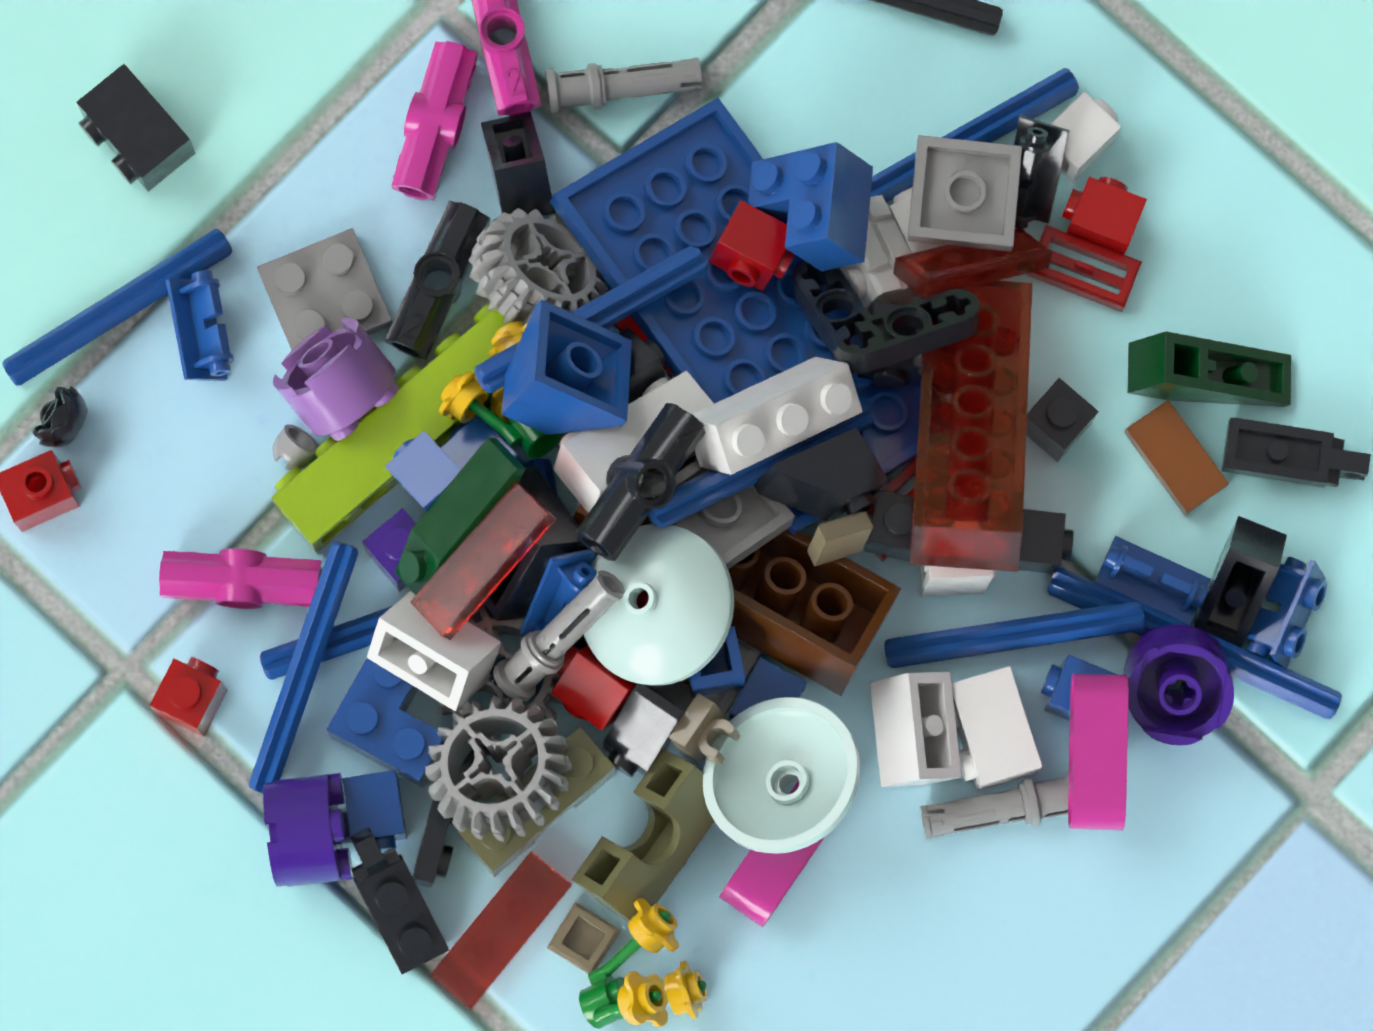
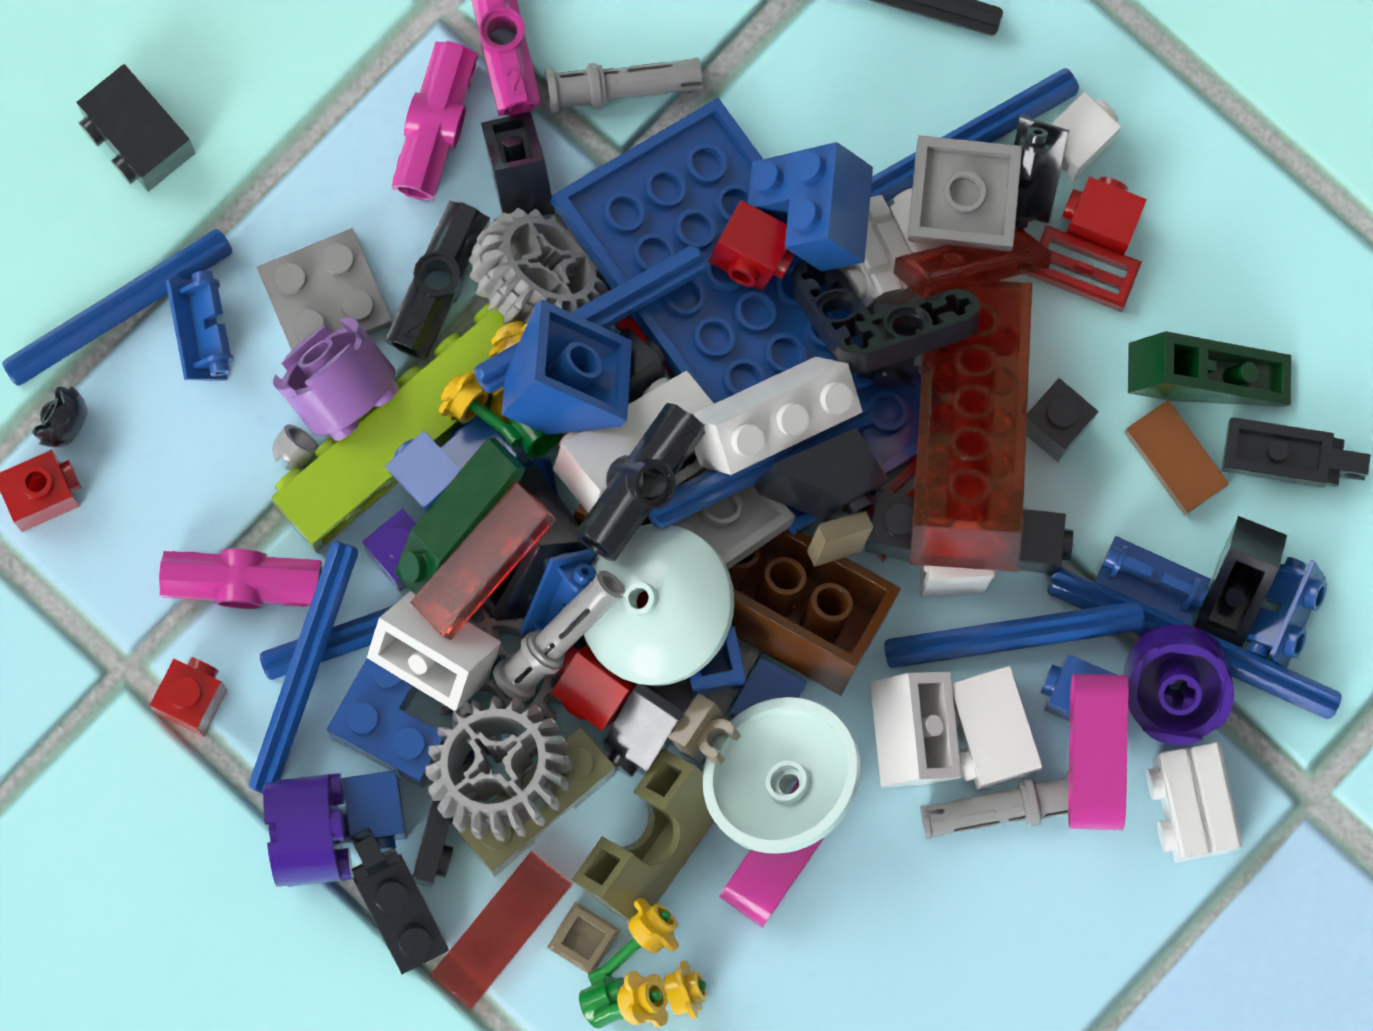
none -> white brick [1146,742,1243,863]

